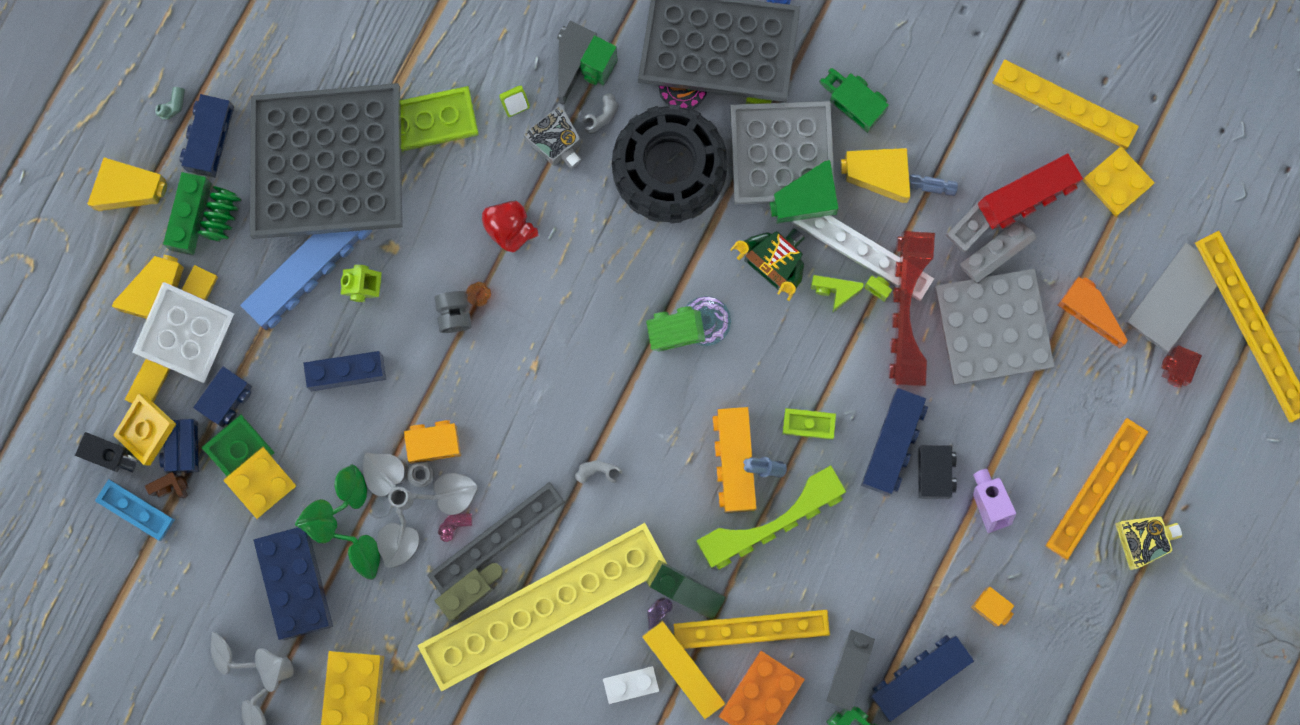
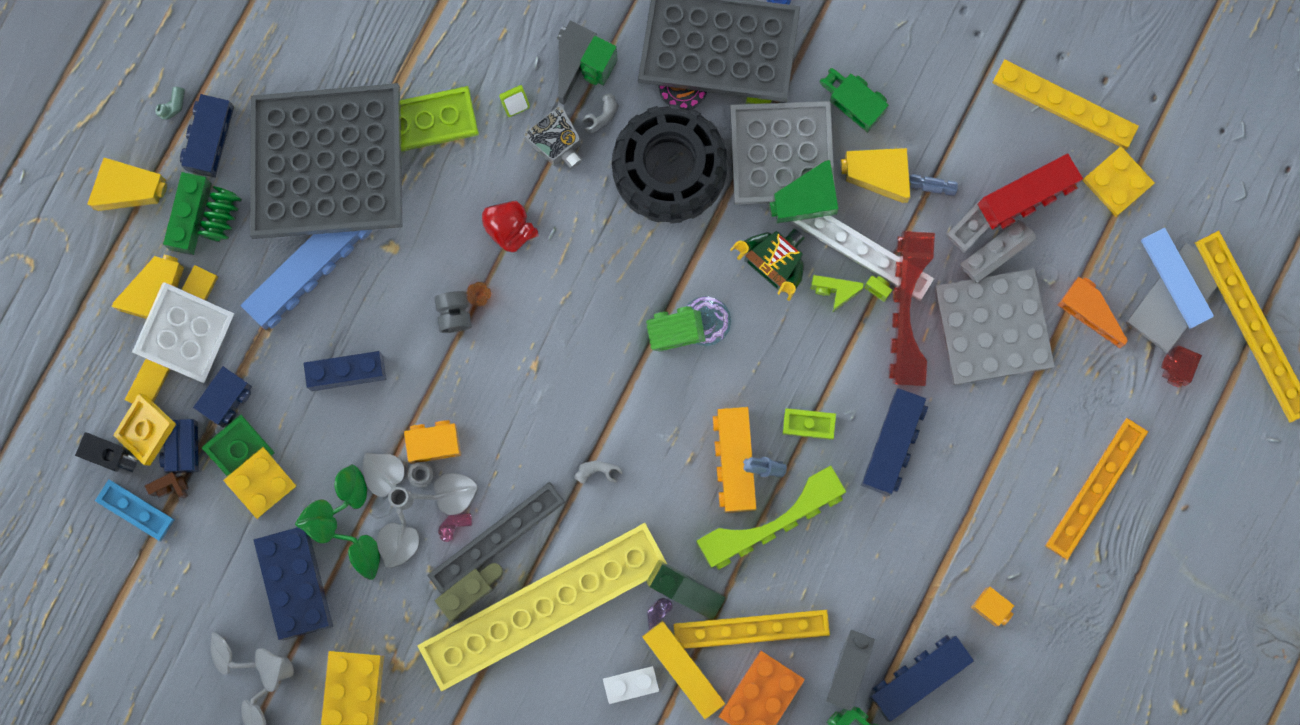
lime brick [340,265,382,302] -> none
black brick [918,445,957,499] -> none
lavender torso [973,469,1016,533] -> none
torso [1115,516,1182,570] -> none
none -> light blue tile [1141,228,1214,329]

